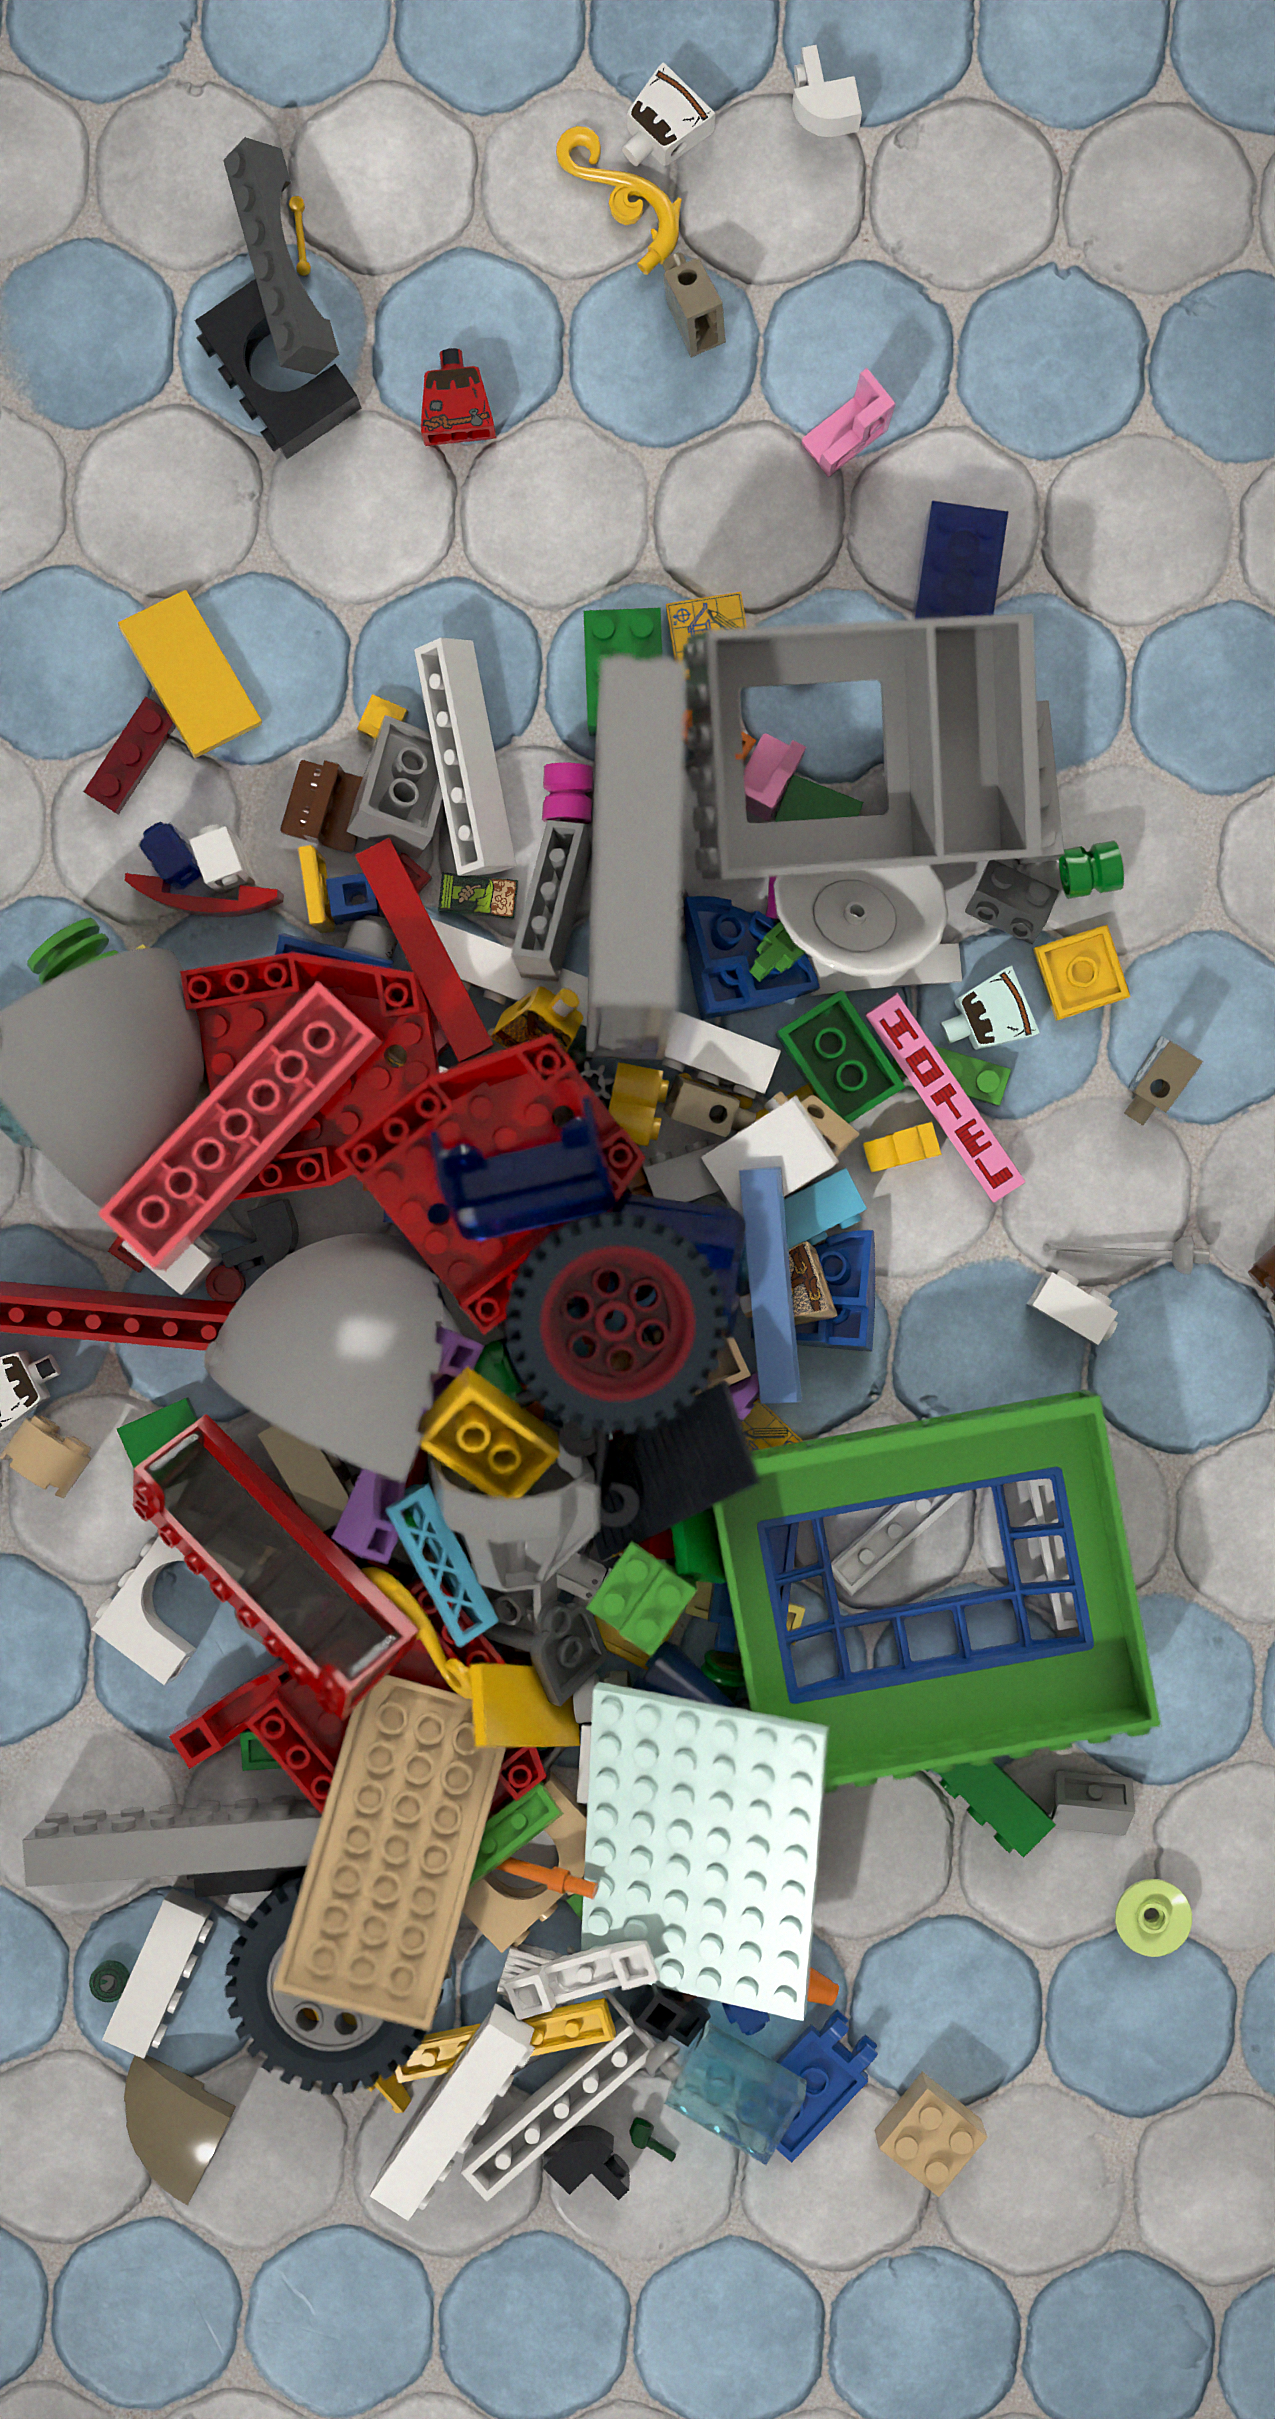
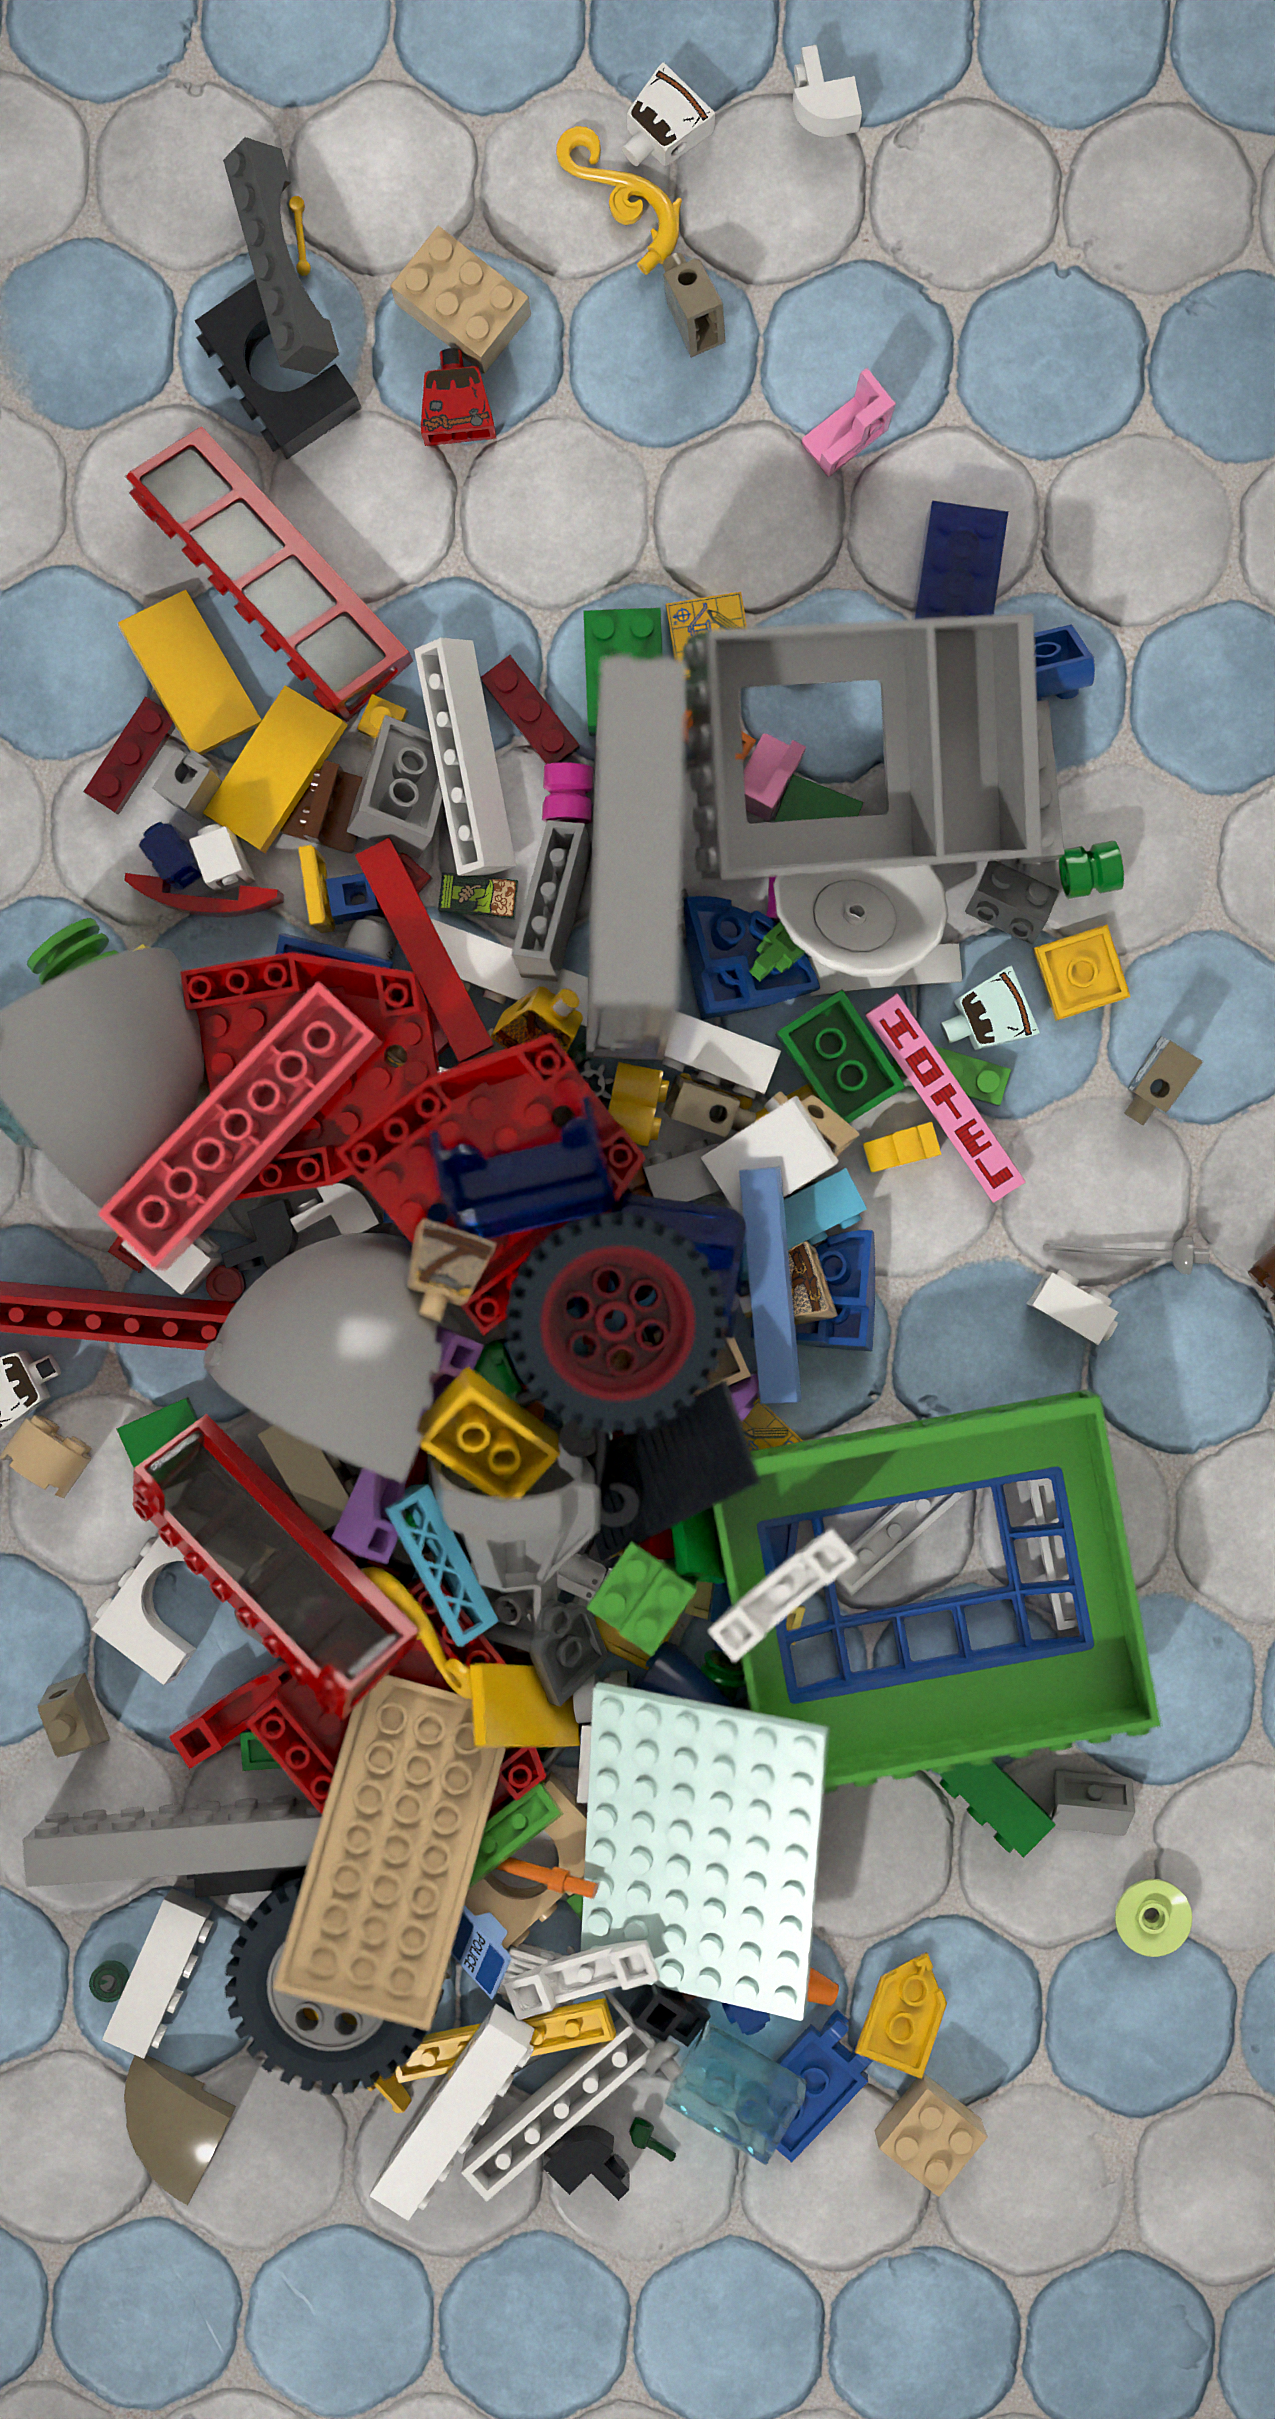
none -> dark tan torso [37,1672,110,1758]
none -> window [125,426,413,723]
none -> light grey brick [152,749,222,822]
none -> yellow tile [203,685,348,853]
none -> white brick [290,1183,384,1235]
none -> tan brick [390,225,531,374]
none -> torso [408,1219,496,1321]
none -> piece [450,1905,512,2000]
none -> dark red plate [480,655,580,765]
none -> white slope [708,1528,858,1662]
none -> yellow tile [855,1952,947,2079]
none -> blue brick [1034,624,1095,701]

